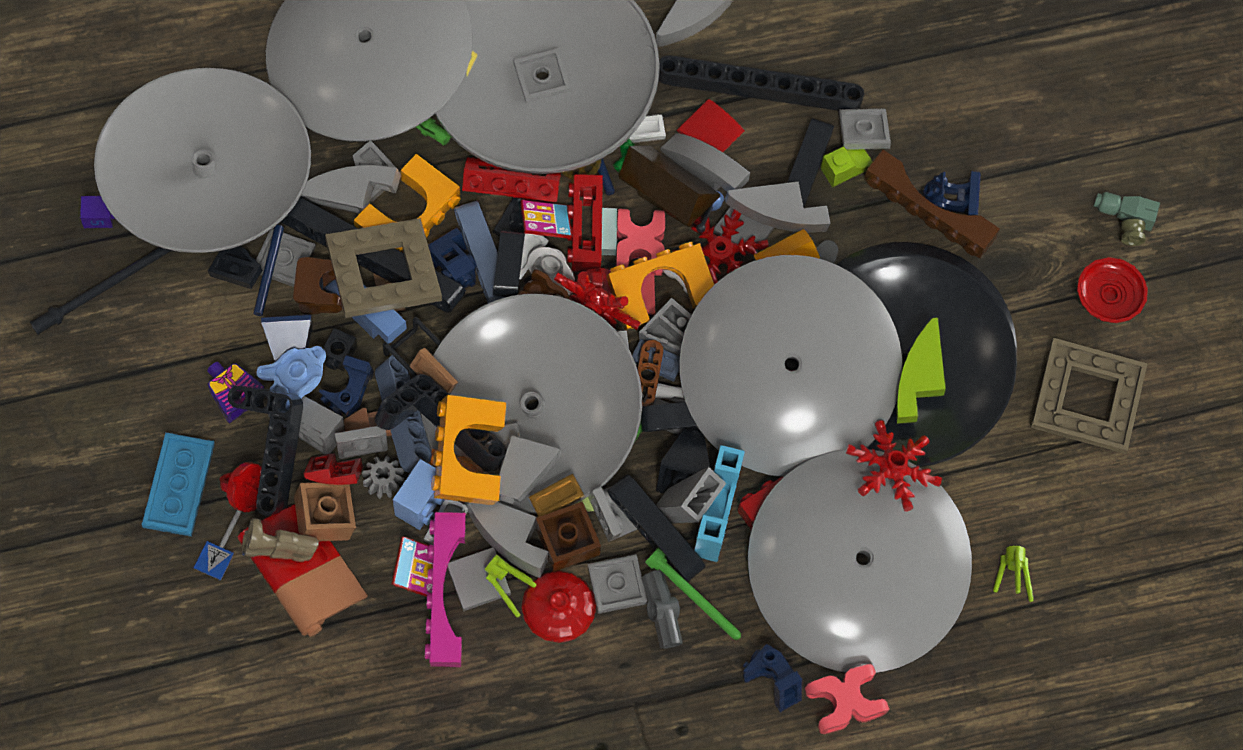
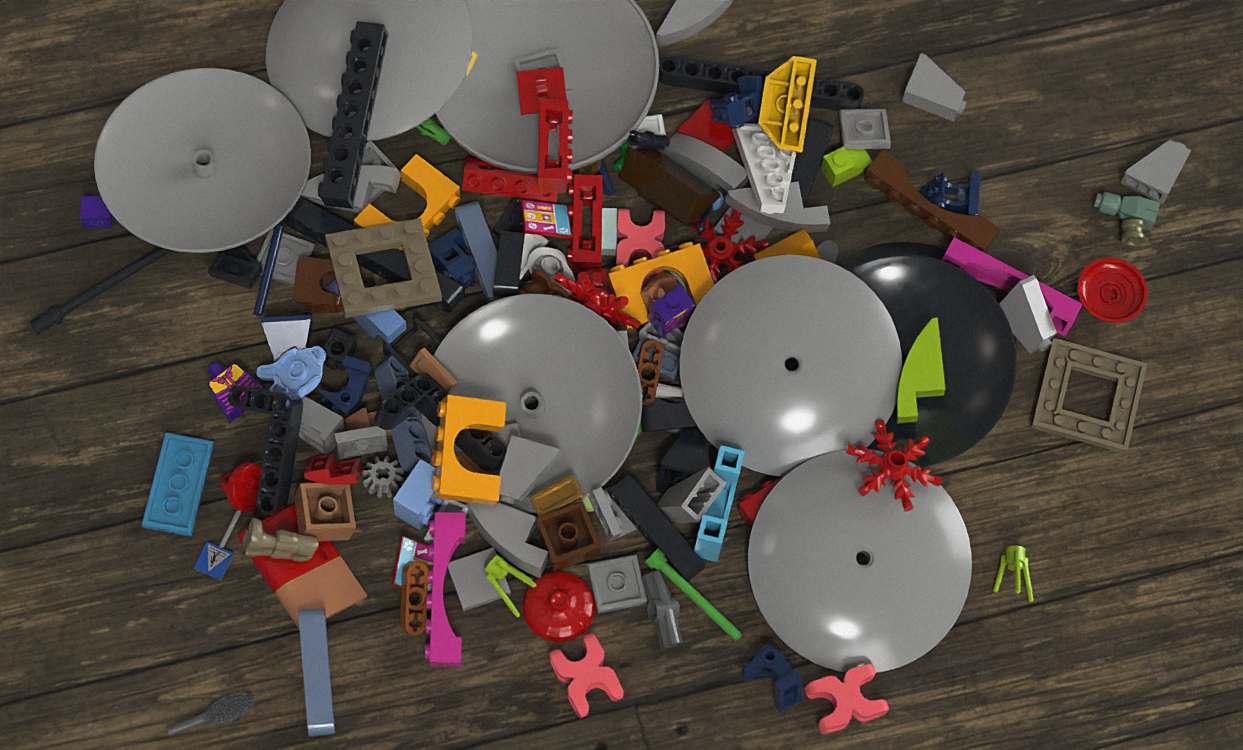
none -> dark grey piece [166,692,254,737]
none -> sand blue beam [298,608,335,737]
none -> black brick [318,21,389,209]
none -> dark orange beam [400,561,428,636]
none -> red piece [517,67,567,115]
none -> red brick [537,99,573,193]
none -> coral piece [549,633,623,718]
none -> black pin [627,130,670,150]
none -> nougat slope [641,271,679,311]
none -> dark purple torso [648,285,696,338]
none -> dark blue tile [709,76,764,129]
none -> white wing [732,123,796,214]
none -> yellow wedge [758,56,817,153]
none -> light grey slope [902,53,967,121]
none -> dark pink arch [942,237,1082,337]
none -> light grey slope [999,275,1057,354]
none -> light grey slope [1121,140,1191,204]

